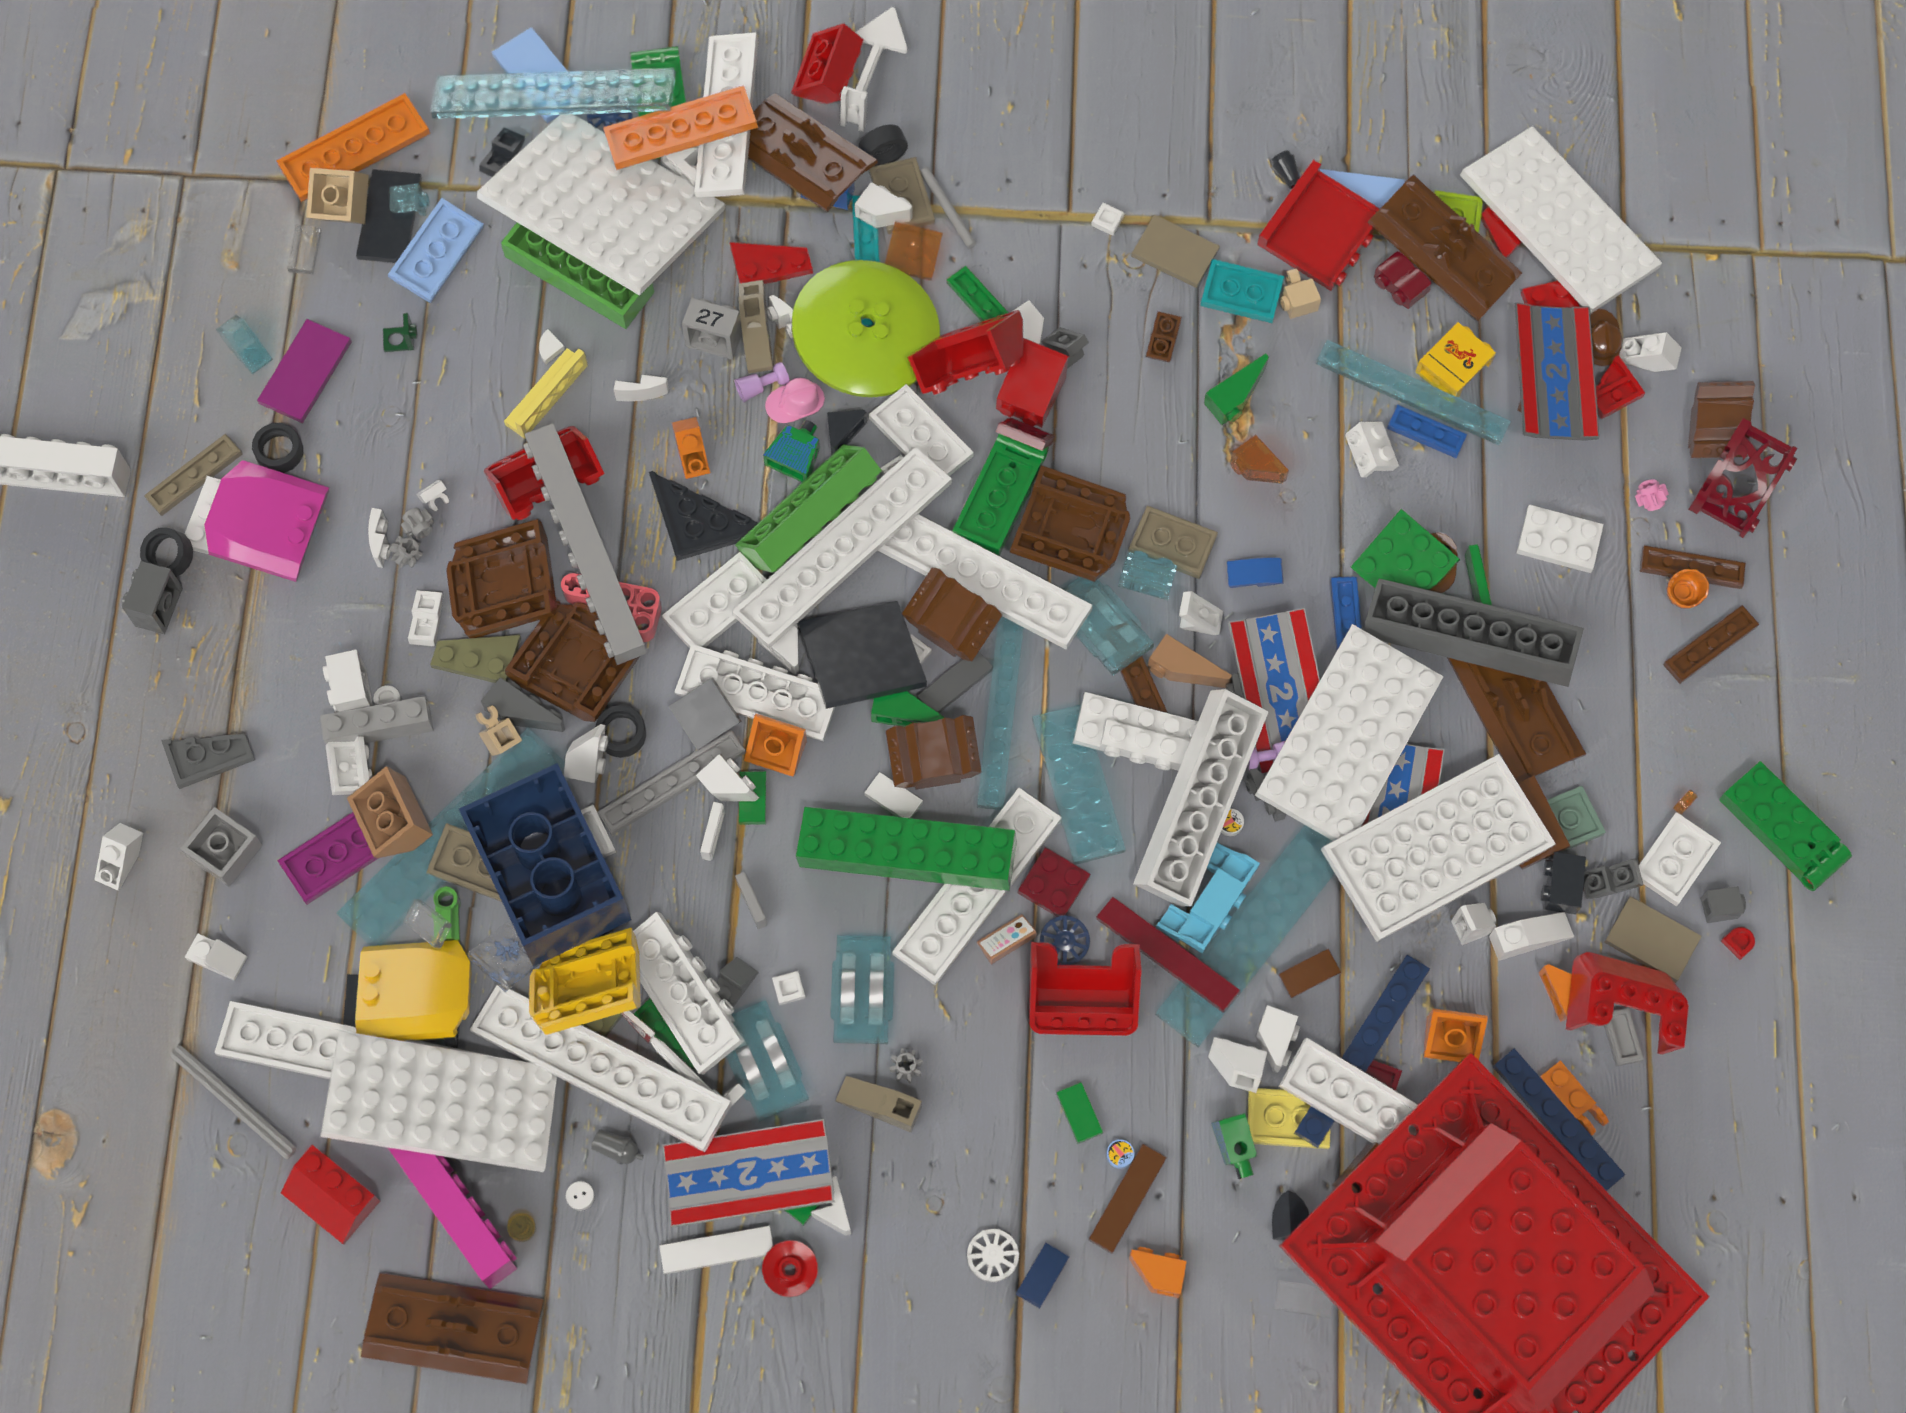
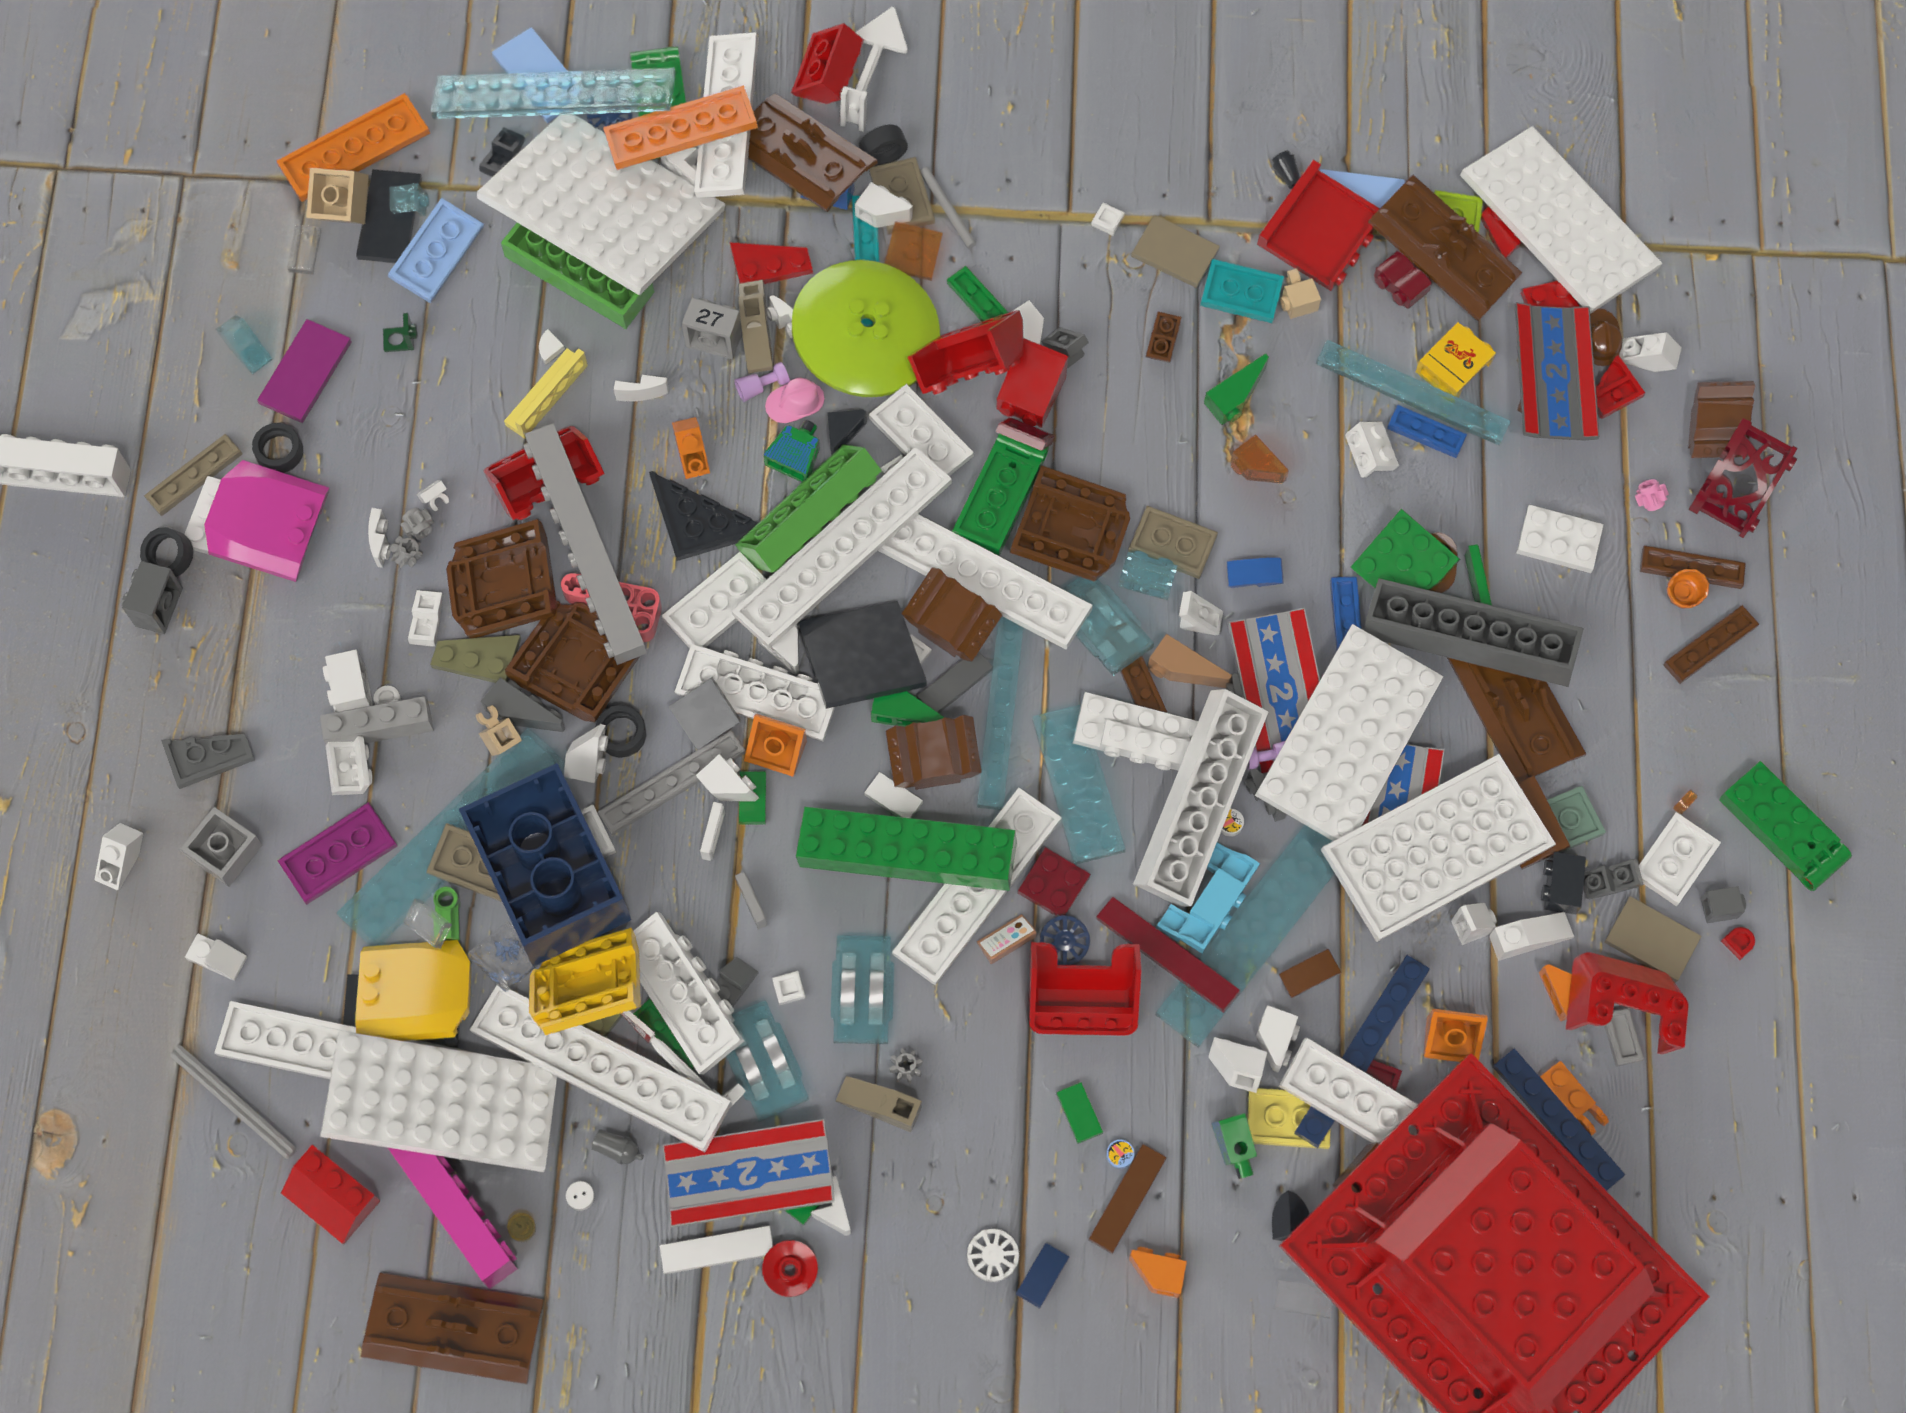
medium nougat slope [347,766,433,858] -> none

